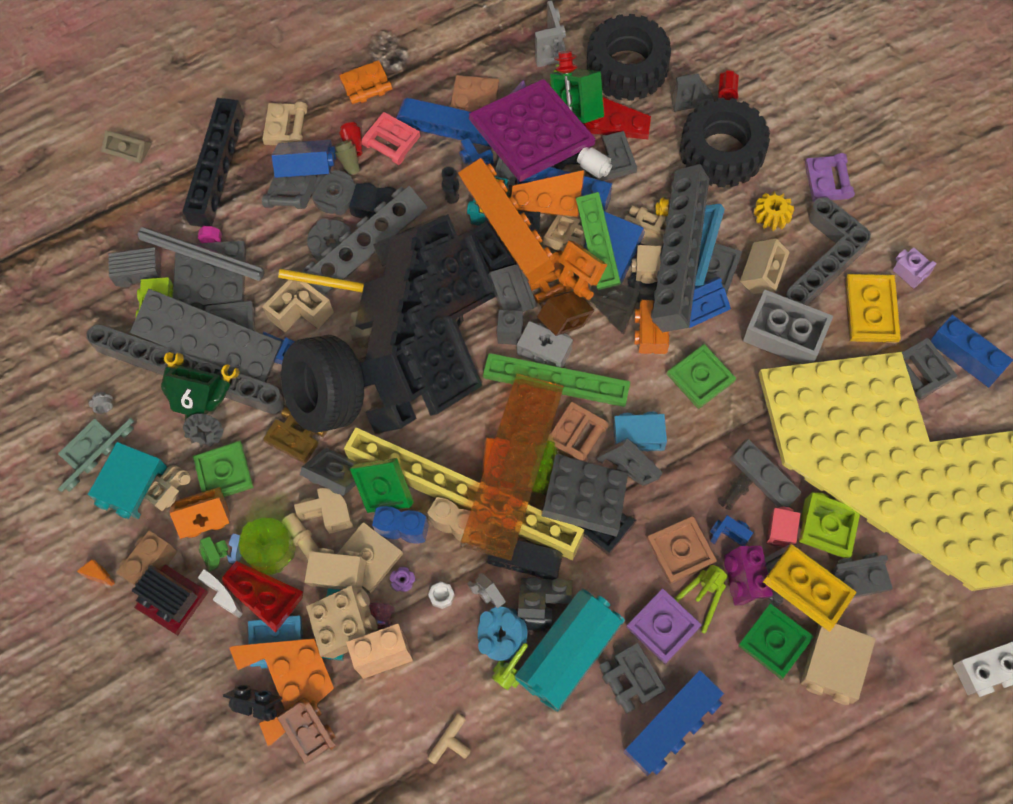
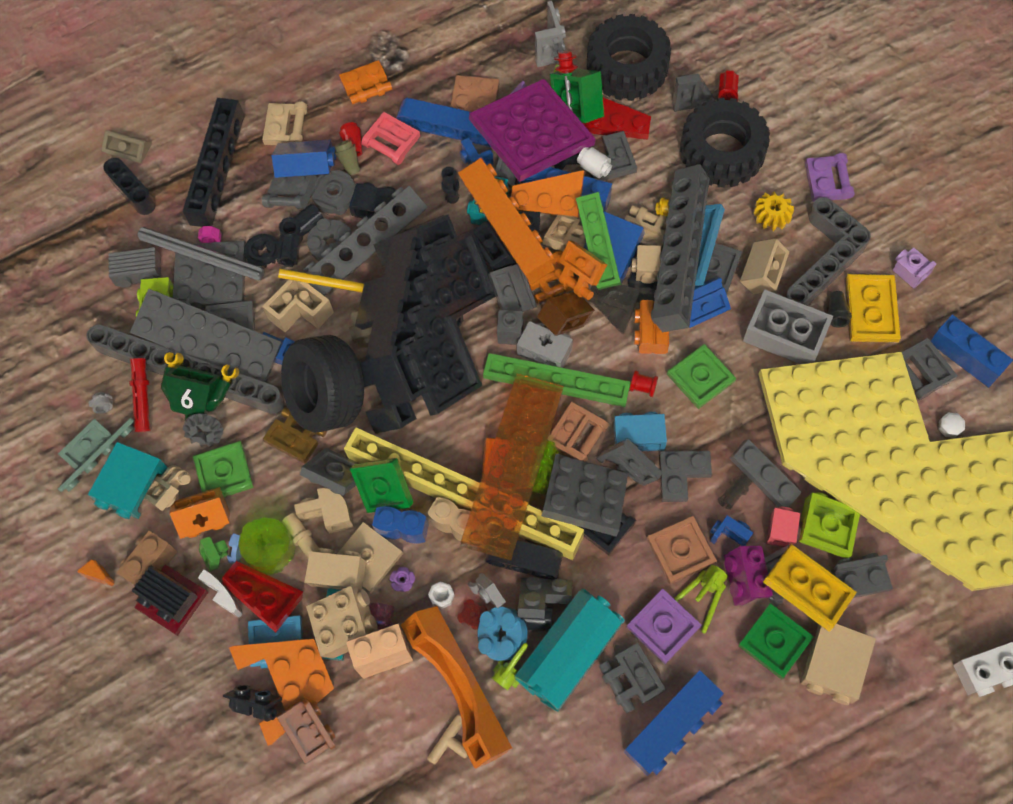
none -> black beam [103,158,156,215]
none -> red pin [129,358,151,432]
none -> black gear [244,234,279,268]
none -> black piece [277,204,324,267]
none -> orange arch [401,606,512,769]
none -> clear red plate [457,599,488,630]
none -> red bush [629,370,659,397]
none -> dark grey plate [659,451,712,502]
none -> pearl dark grey cone [828,291,852,328]
none -> white tile [938,412,965,438]

